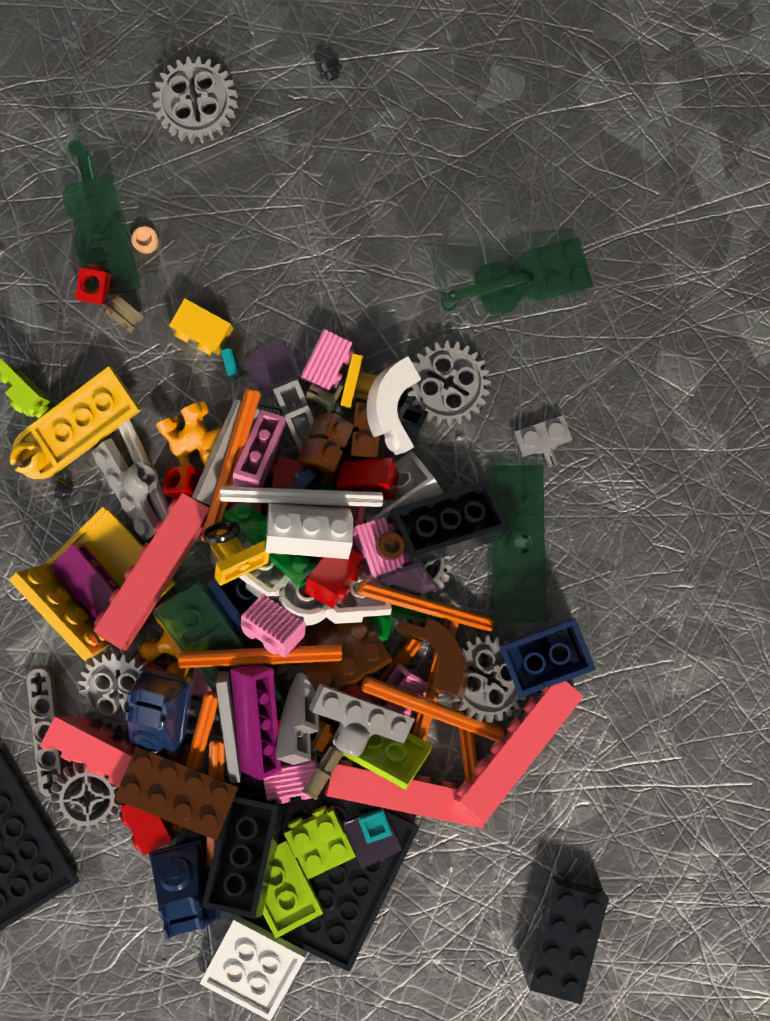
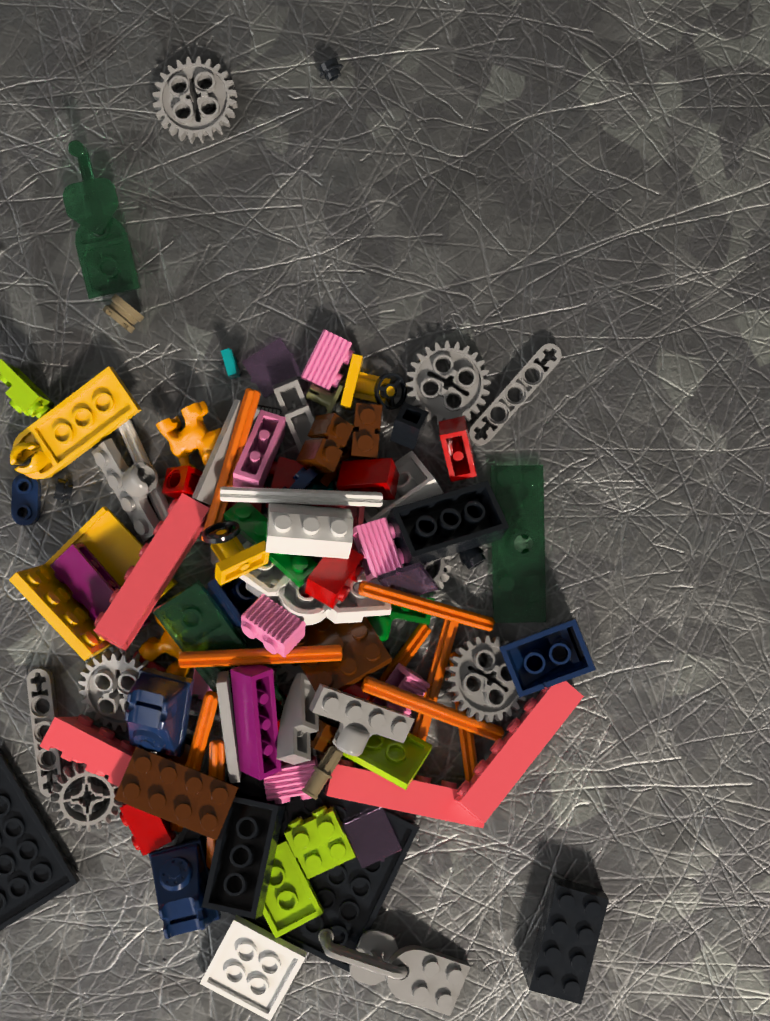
red brick [75,264,111,305] -> none
light nougat tile [131,226,159,254] -> none
yellow brick [169,298,234,356] -> none
teal tile [358,808,393,844] -> none
white arch [366,356,421,455] -> none
reddish brown tile [376,531,405,560] -> none
reddish brown arch [396,618,469,700] -> none
clear green plate [442,237,594,316] -> none
light grey plate [514,415,572,468] -> none
none -> dark blue plate [11,474,41,526]
none -> light grey plate [318,929,471,1016]
none -> red brick [439,416,477,482]
none -> black cone [458,546,486,570]
none -> light grey beam [469,343,562,446]

